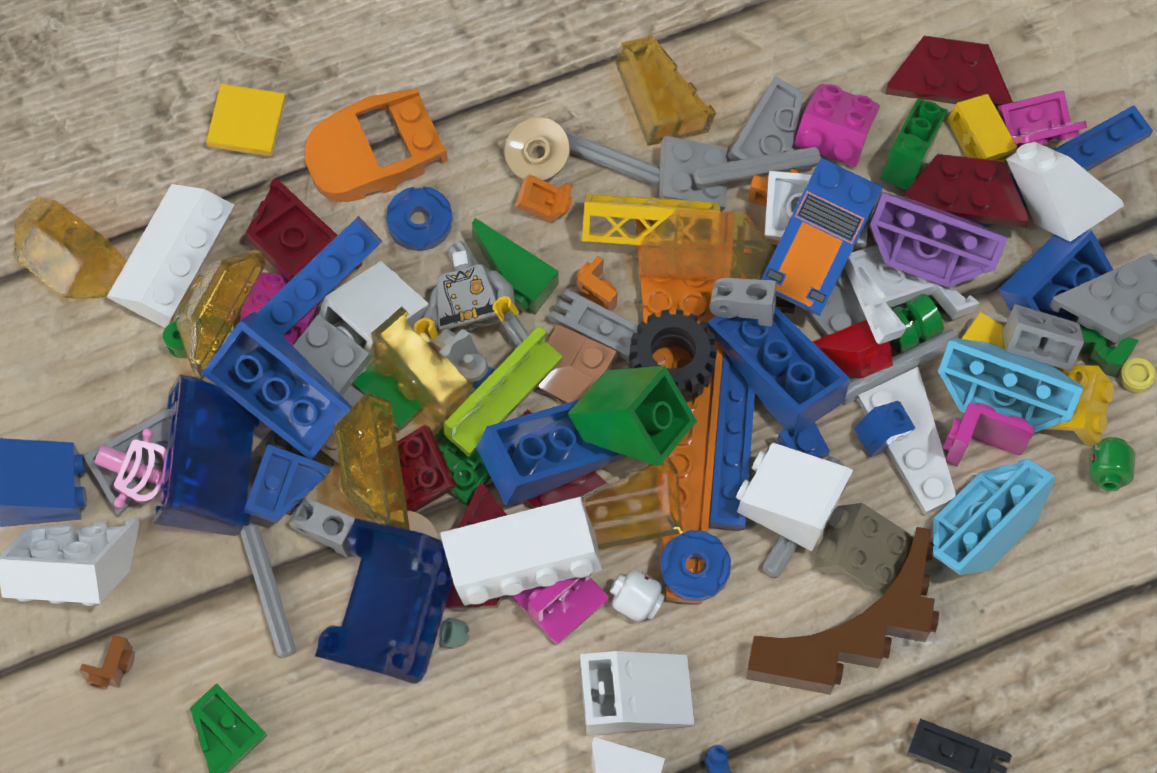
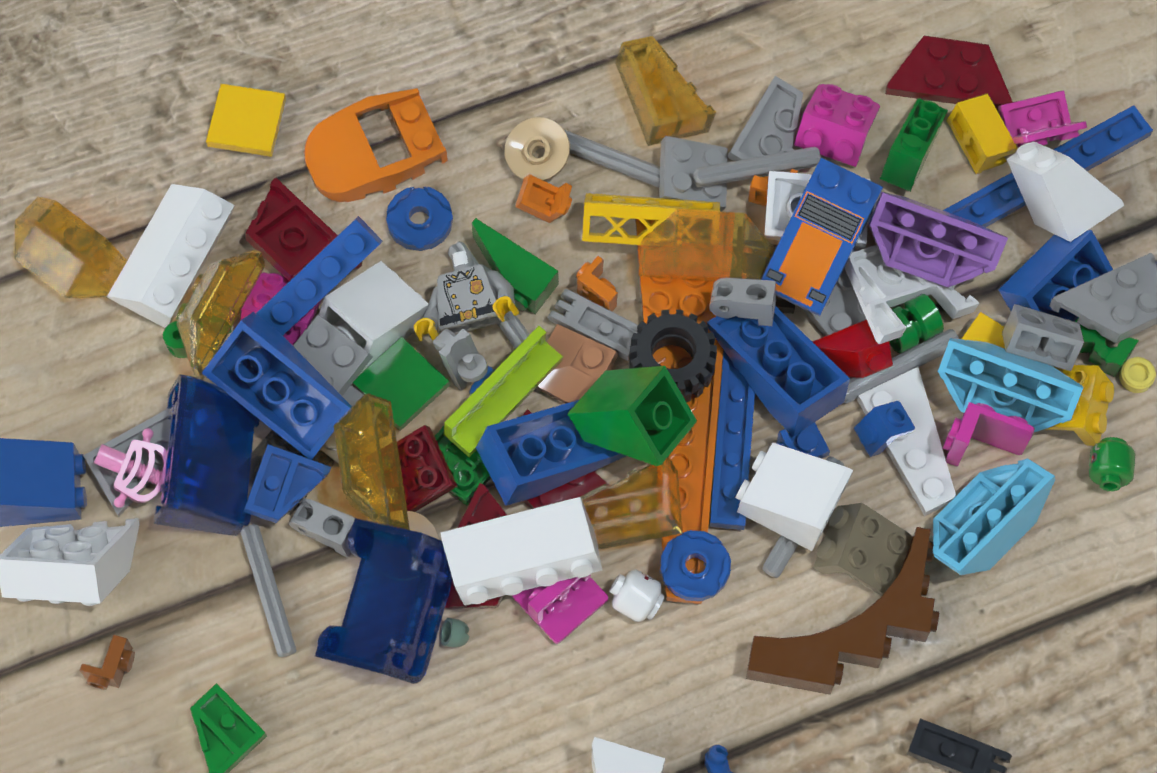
clear yellow wedge [371,307,475,427] -> none
white slope [580,651,694,735] -> none
dark red wing [903,154,1029,228] -> none

